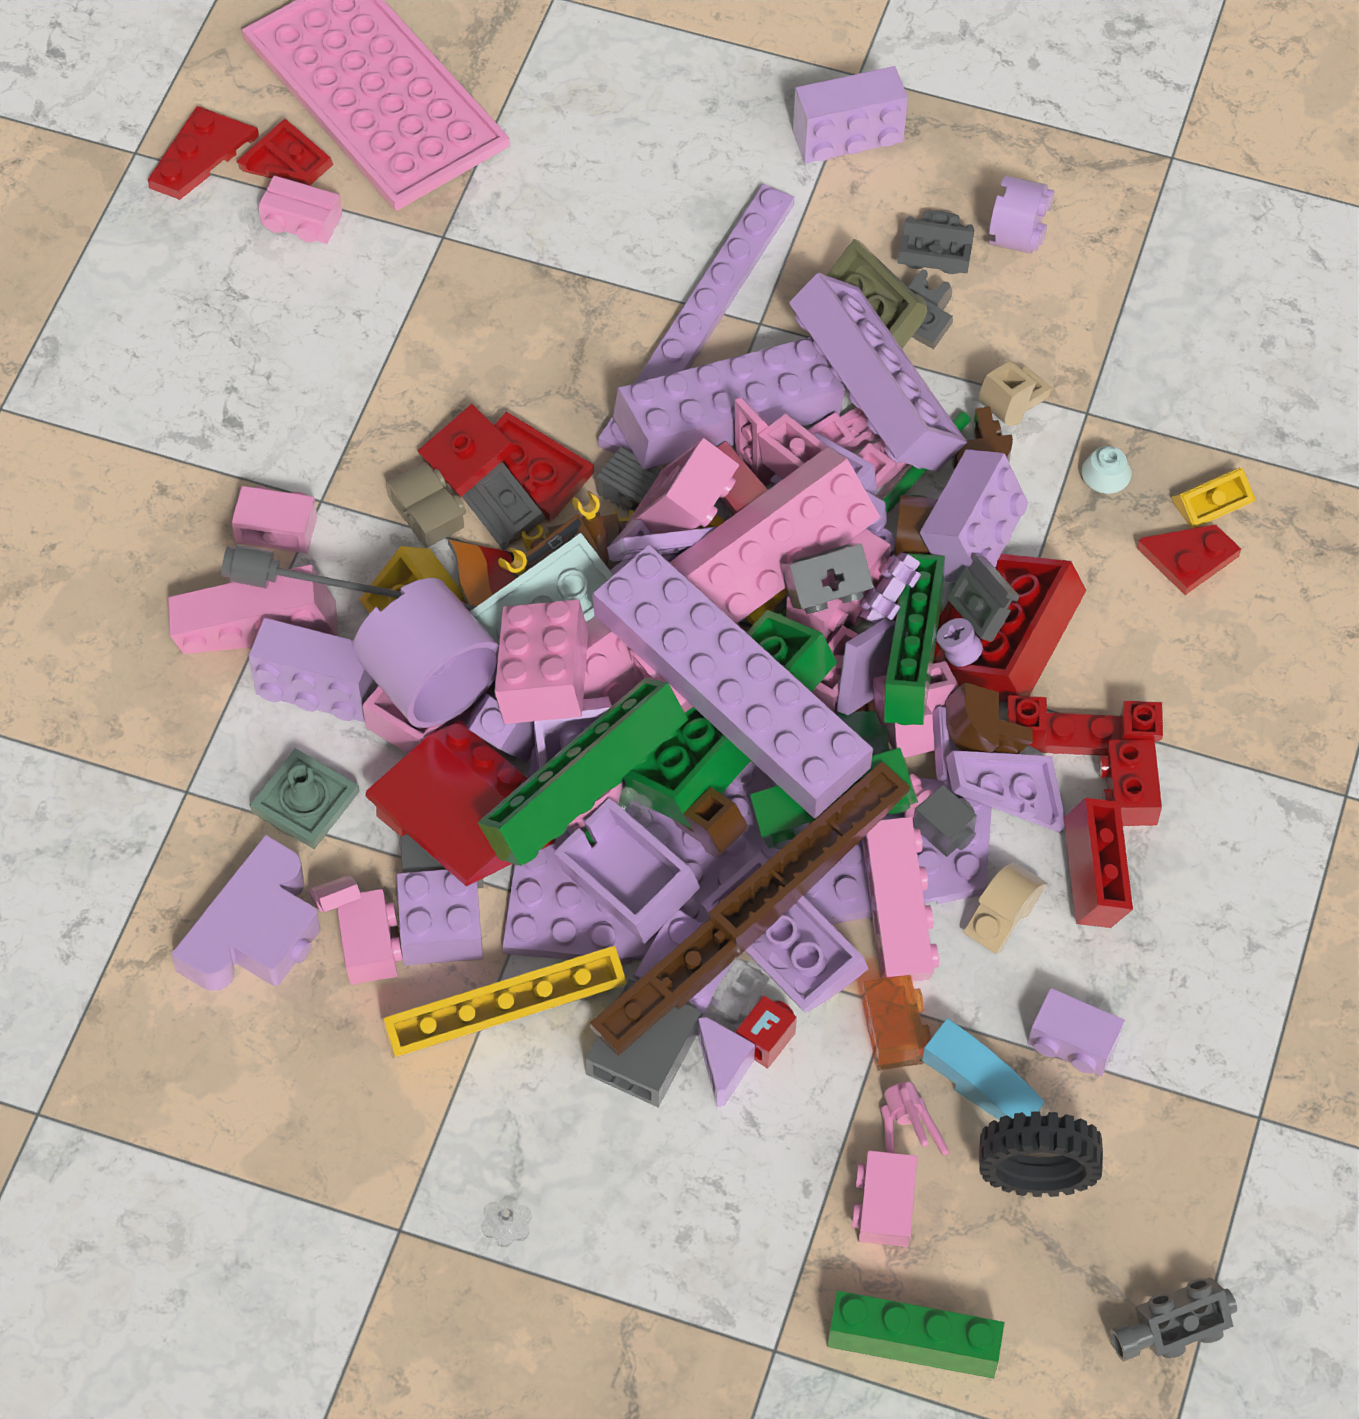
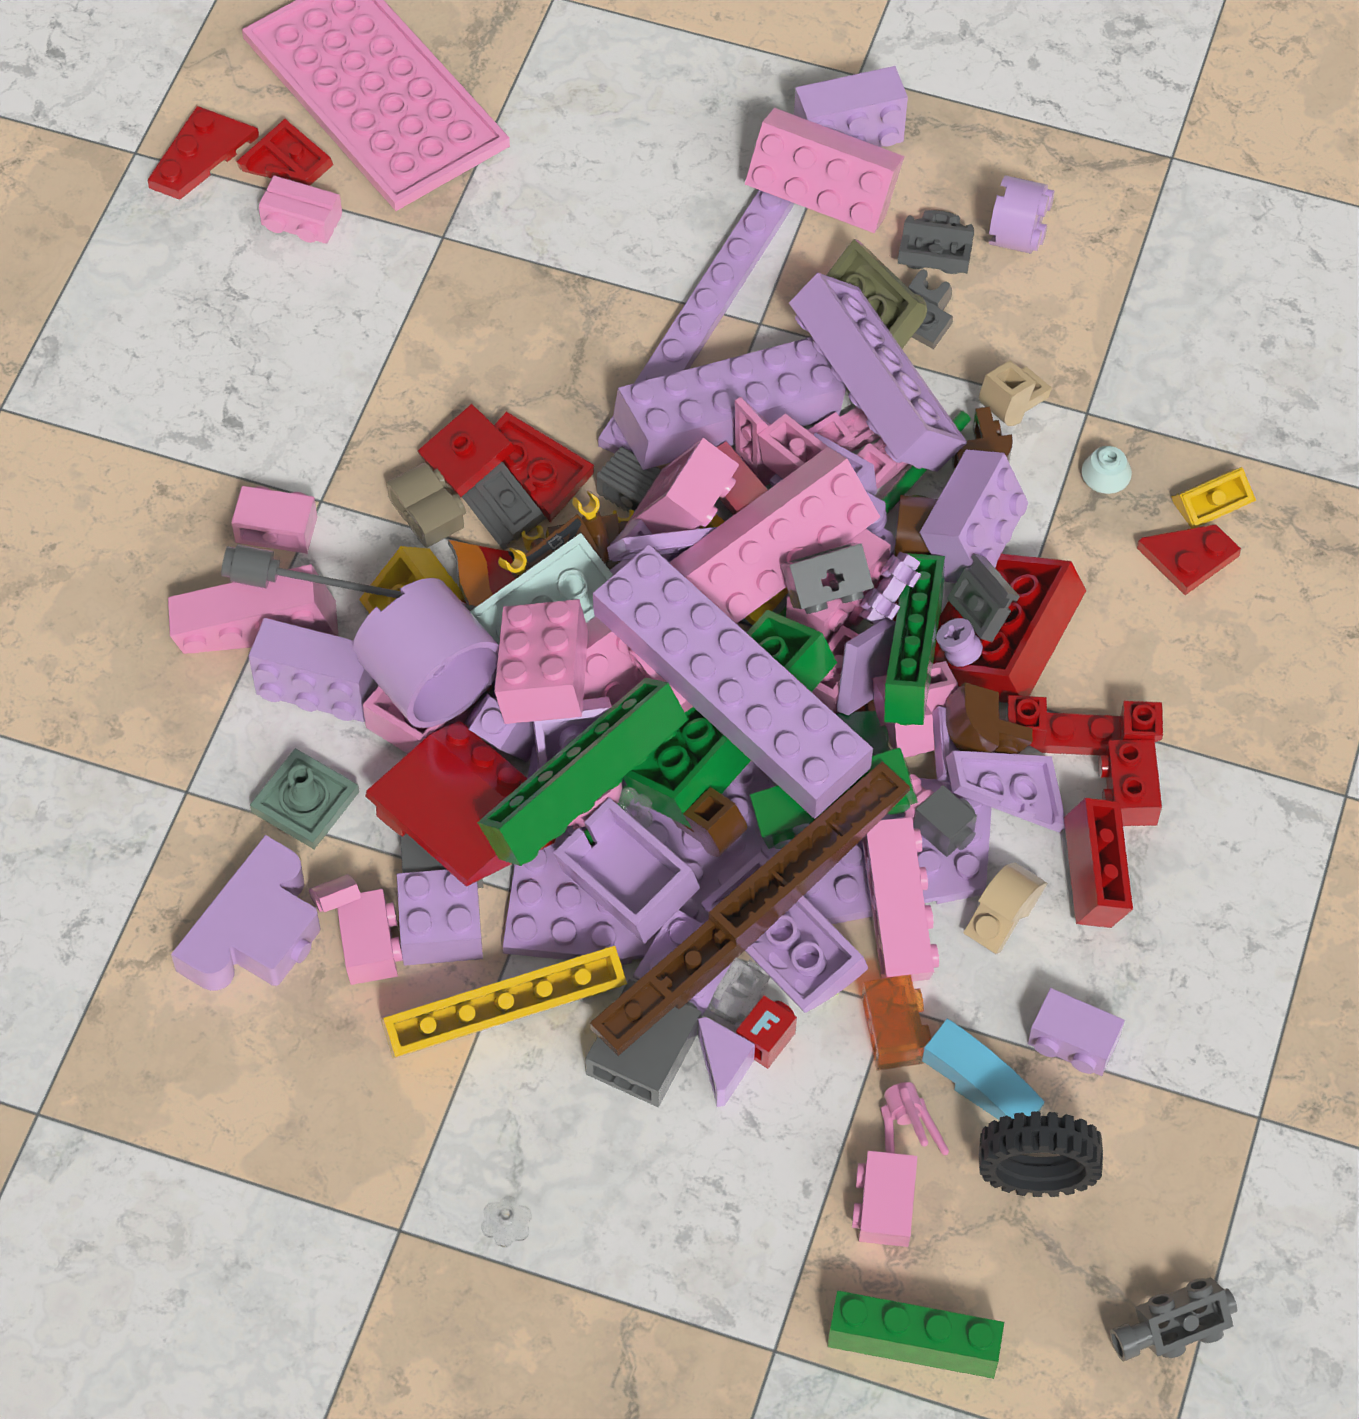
none -> bright pink brick [745,108,905,233]

